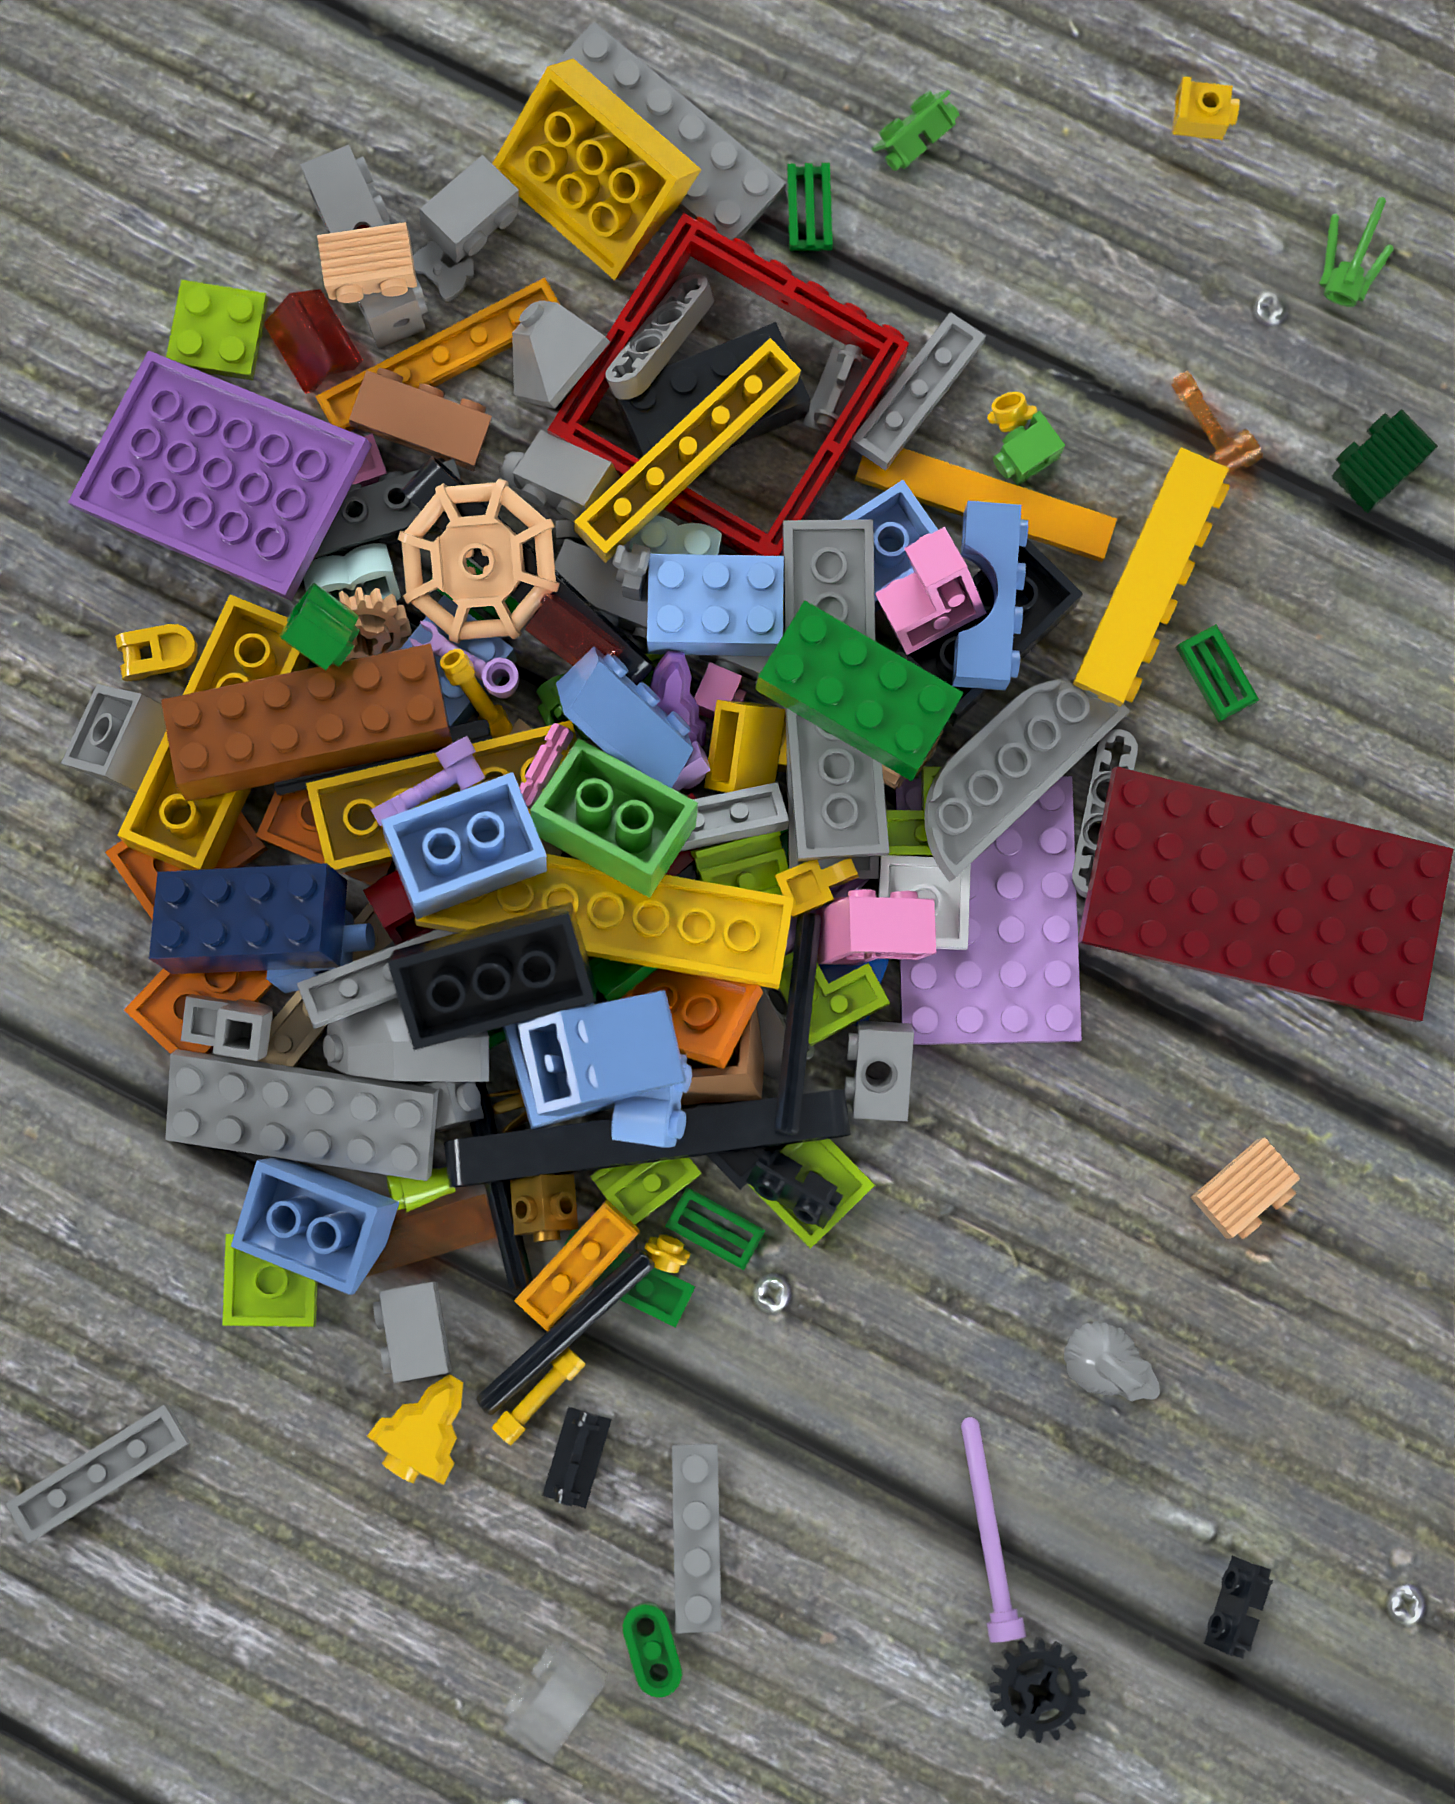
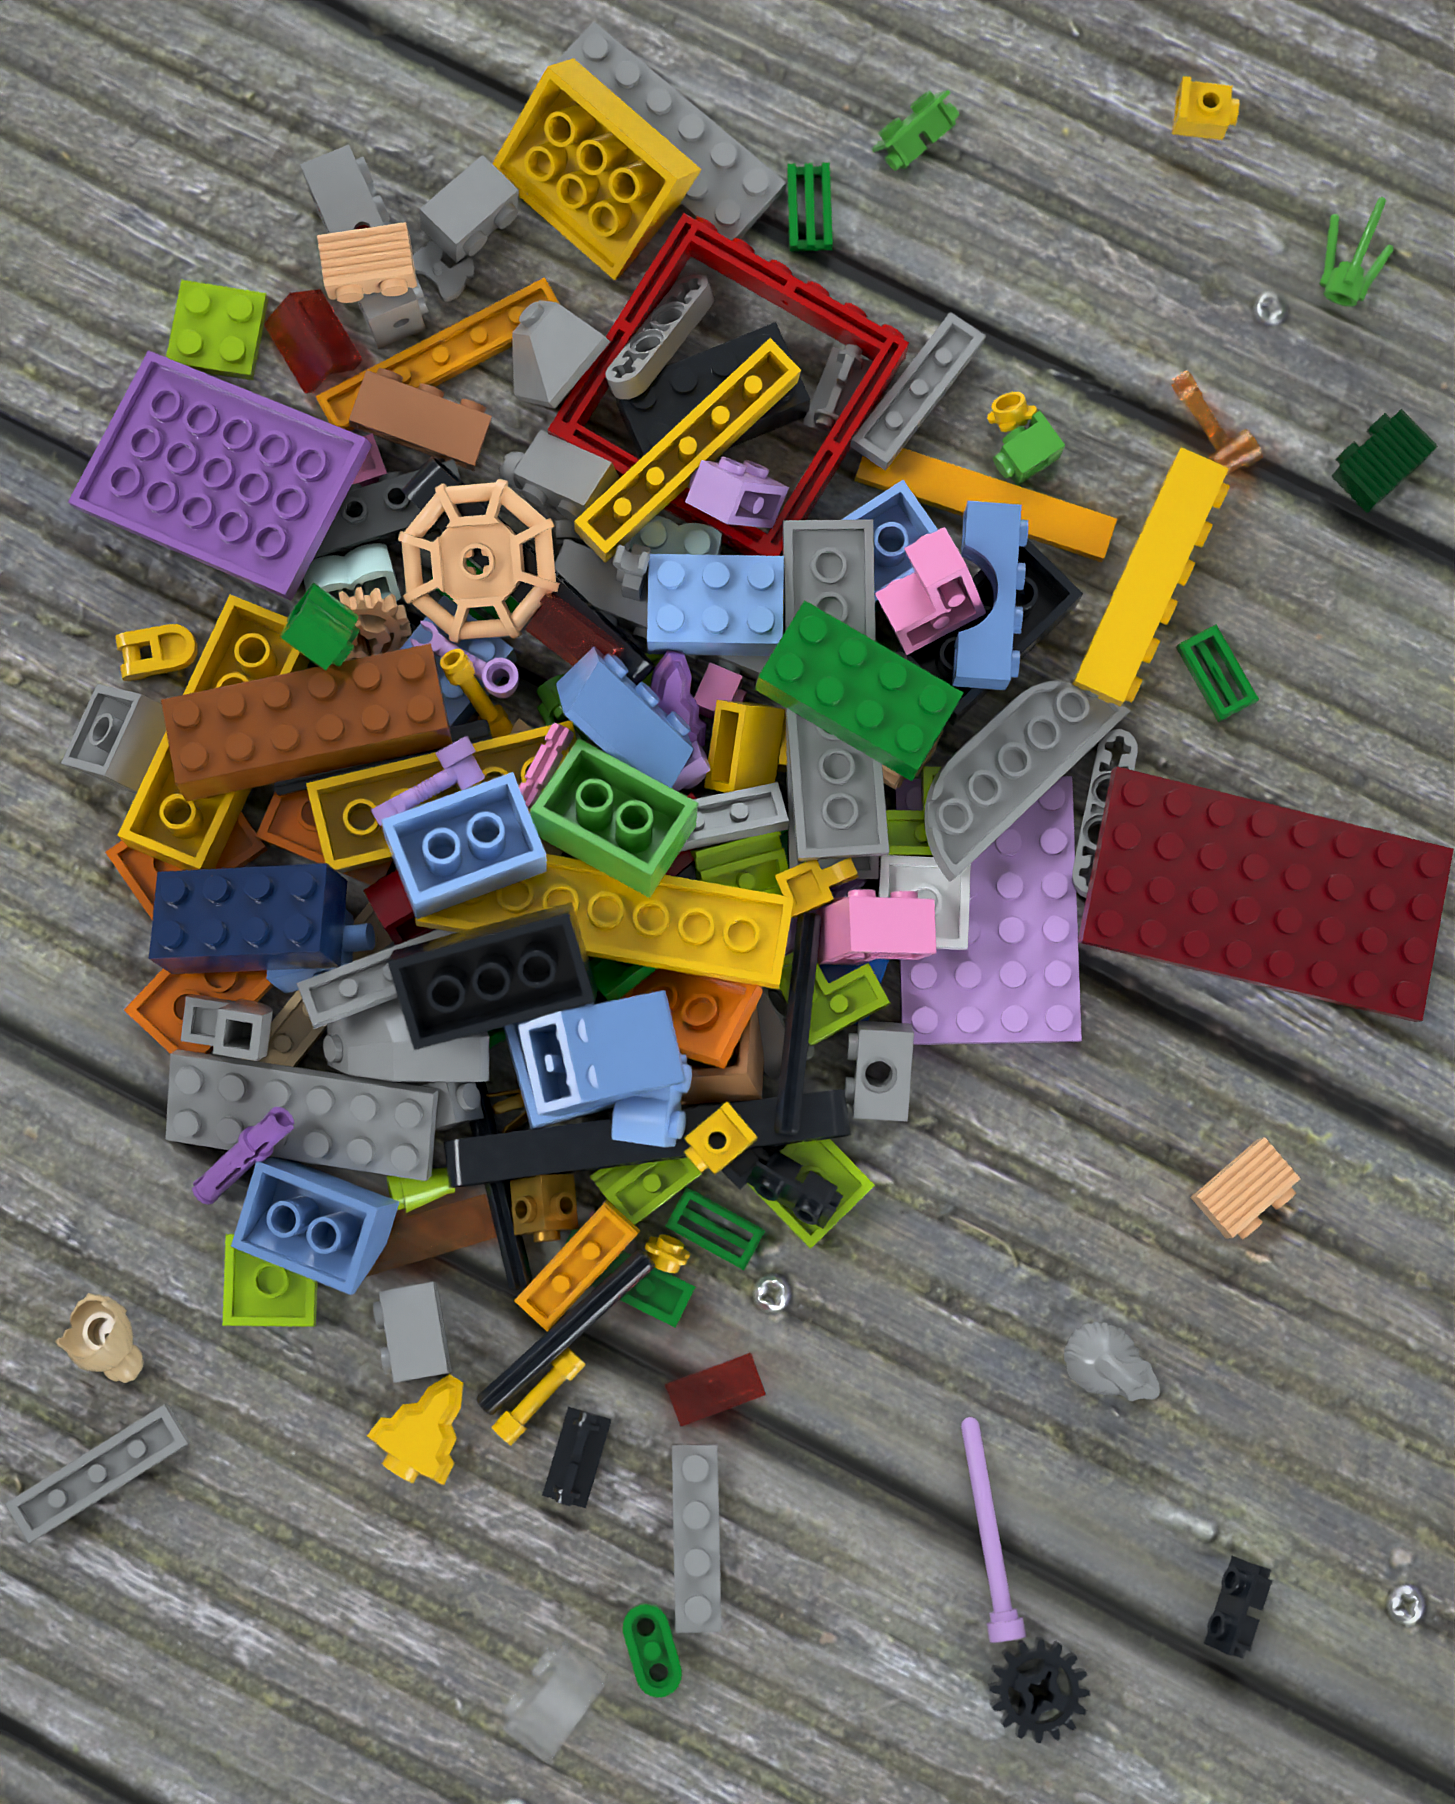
none -> tan piece [56,1293,143,1383]
none -> medium lavender pin [192,1107,295,1205]
none -> clear red panel [665,1352,766,1427]
none -> yellow brick [684,1102,757,1176]
none -> lavender brick [685,457,789,529]

